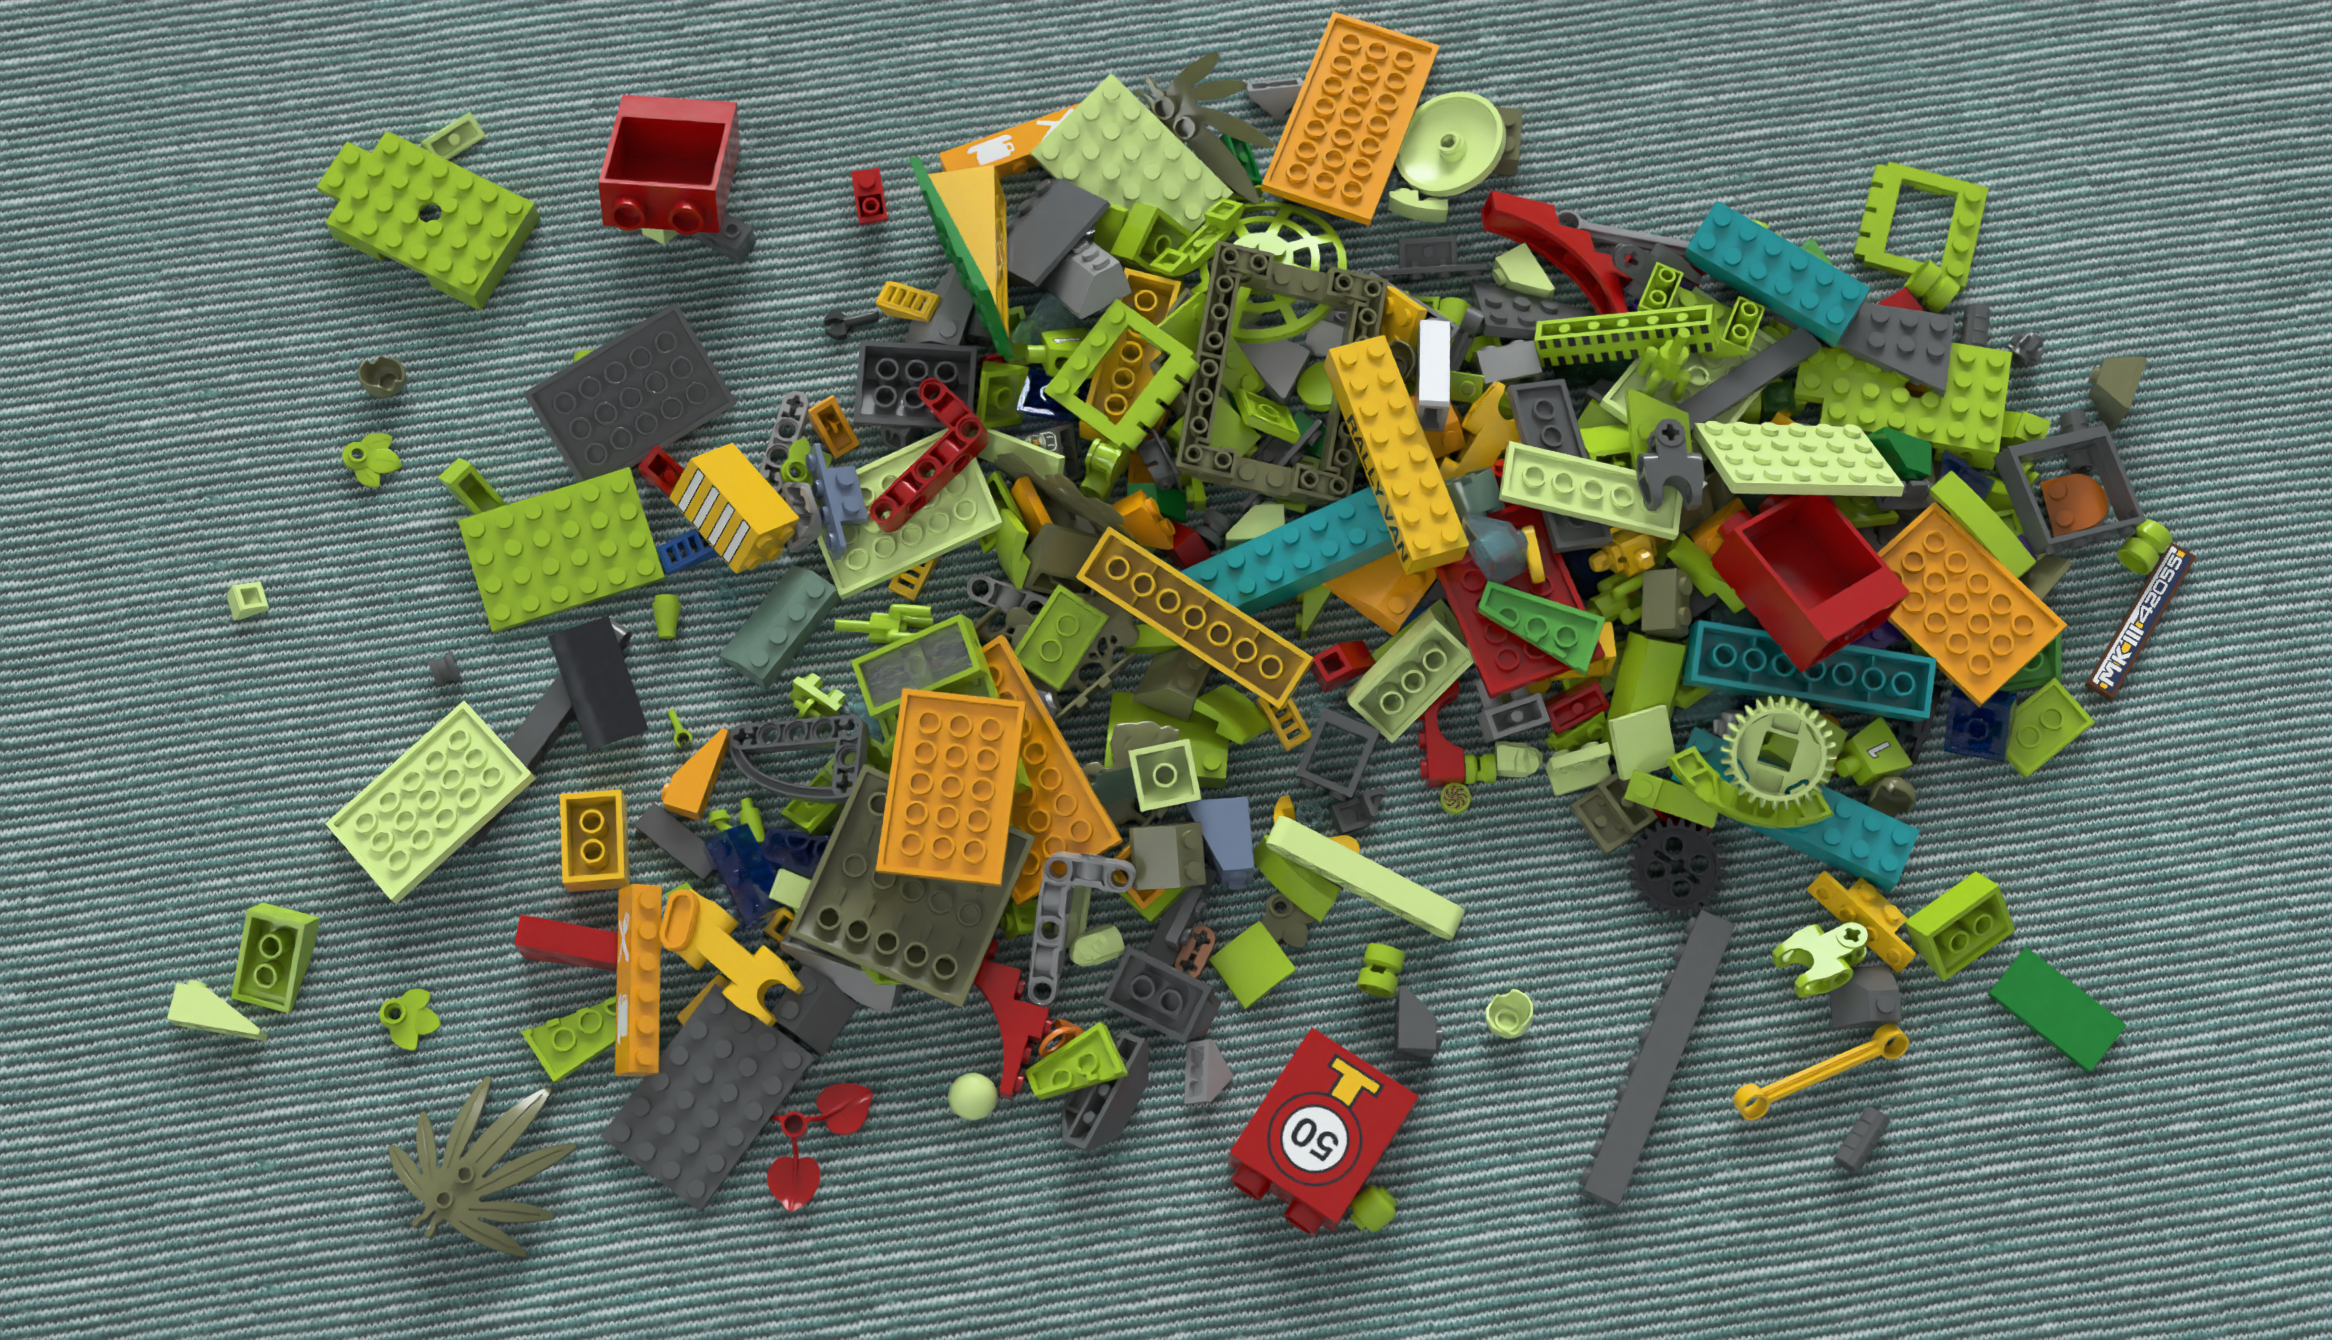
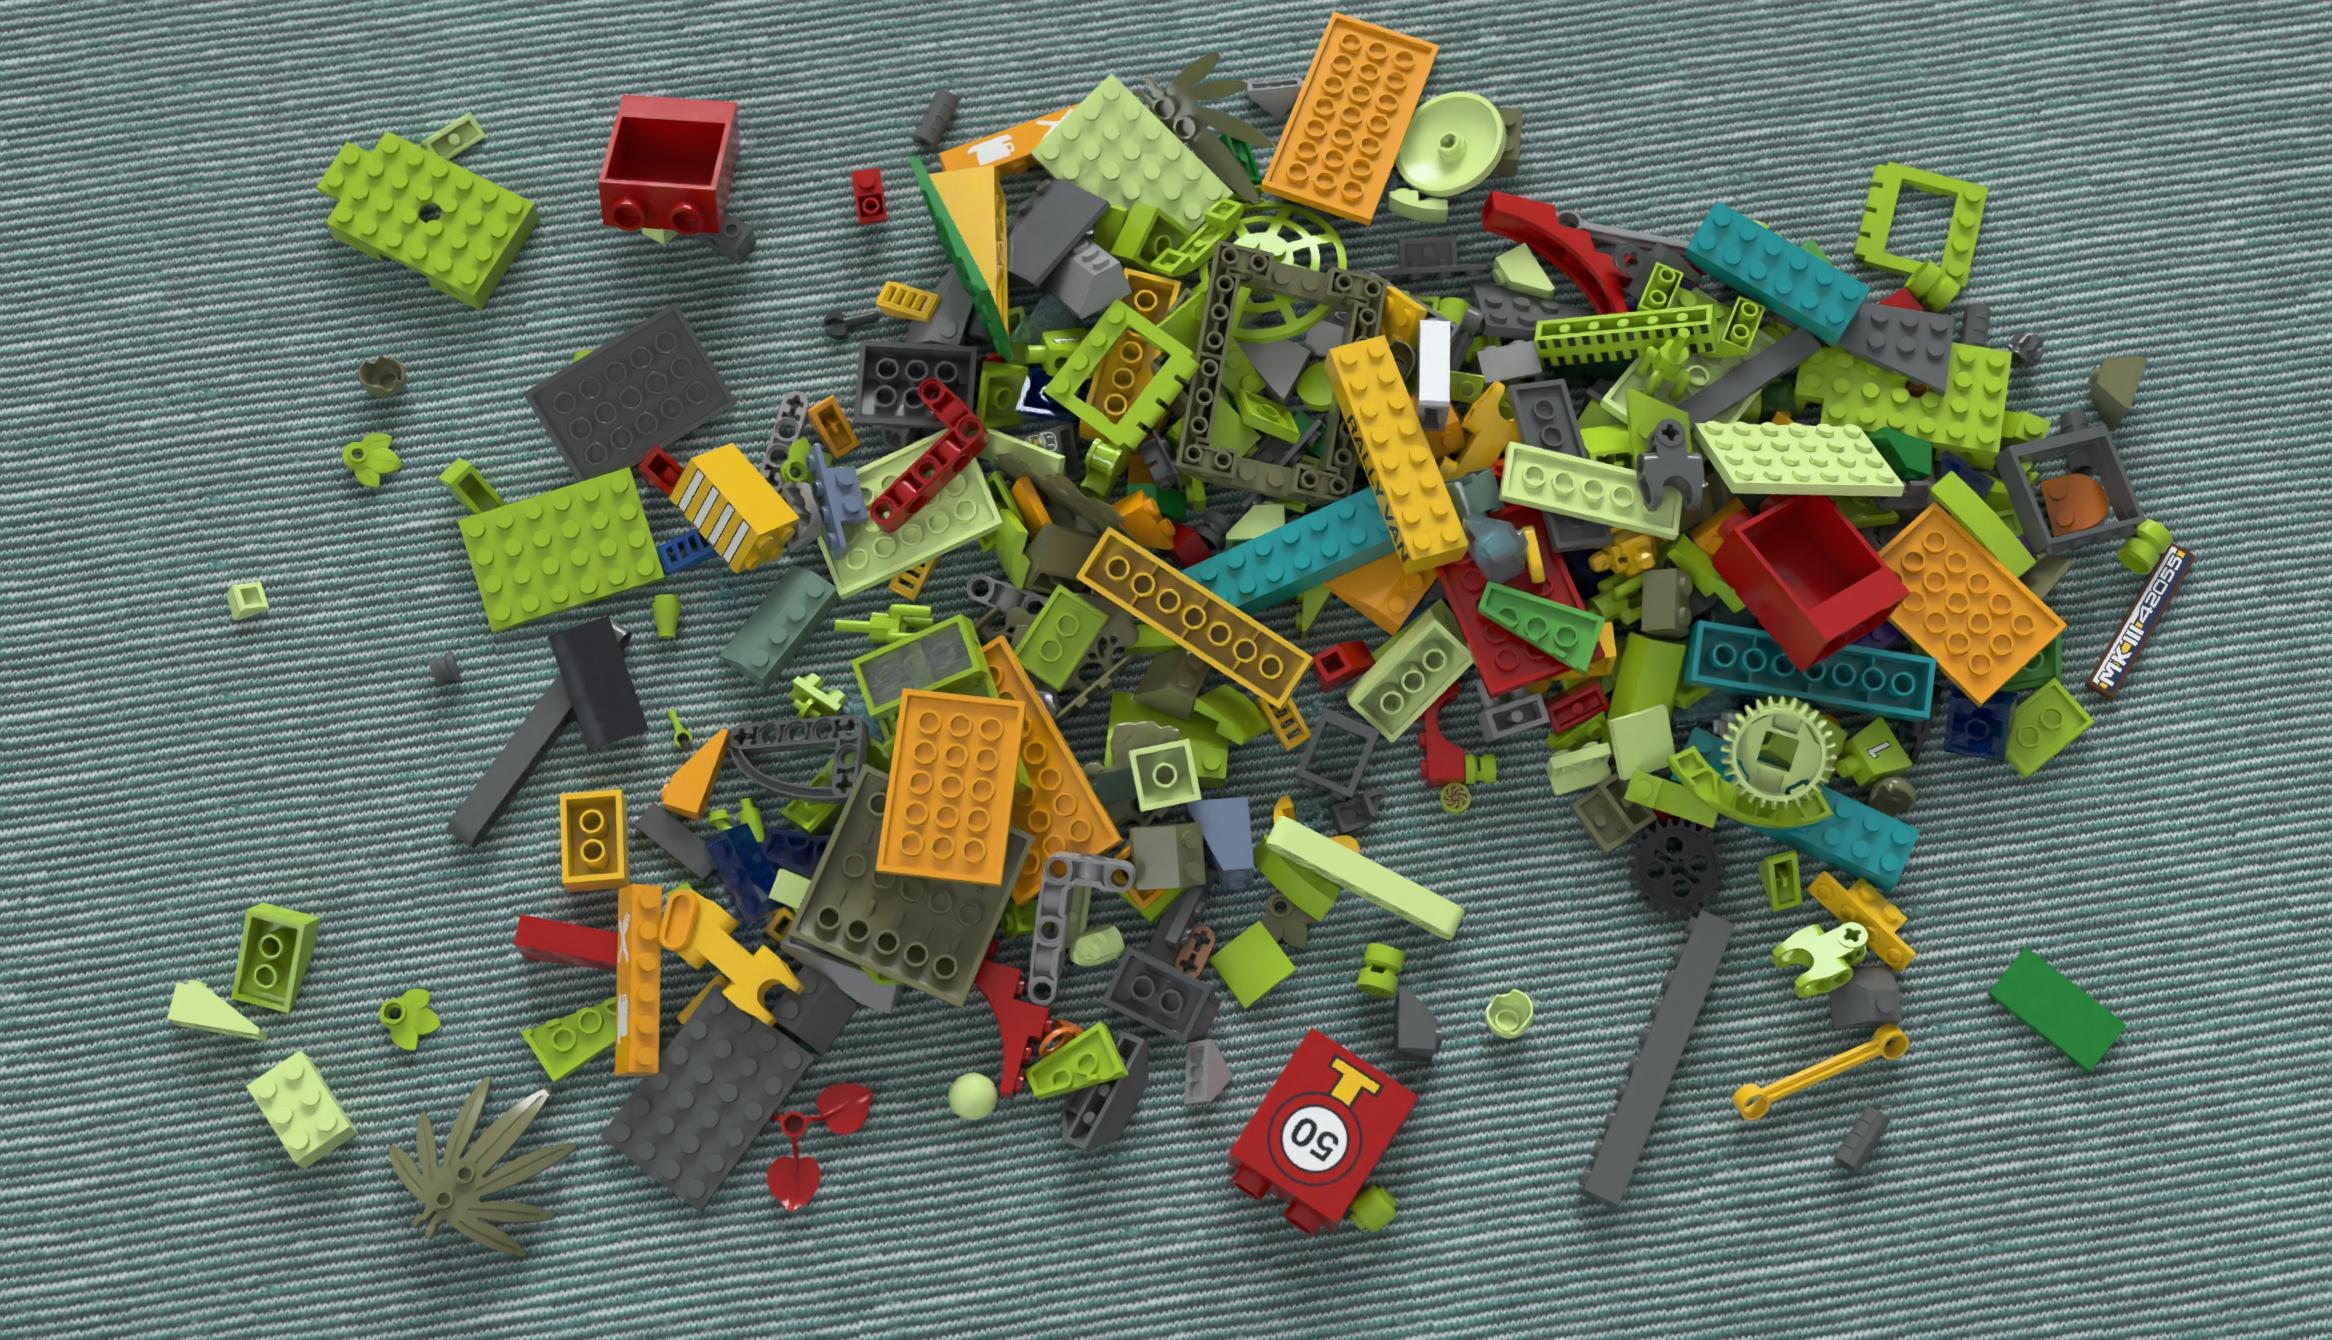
yellowish green plate [325,701,536,904] -> none
yellowish green rock [1494,741,1543,777] -> none
lime slope [1904,871,2015,982] -> none
none -> yellowish green brick [246,1050,358,1169]
none -> dark grey axle [912,89,959,151]
none -> lime slope [1758,850,1802,912]

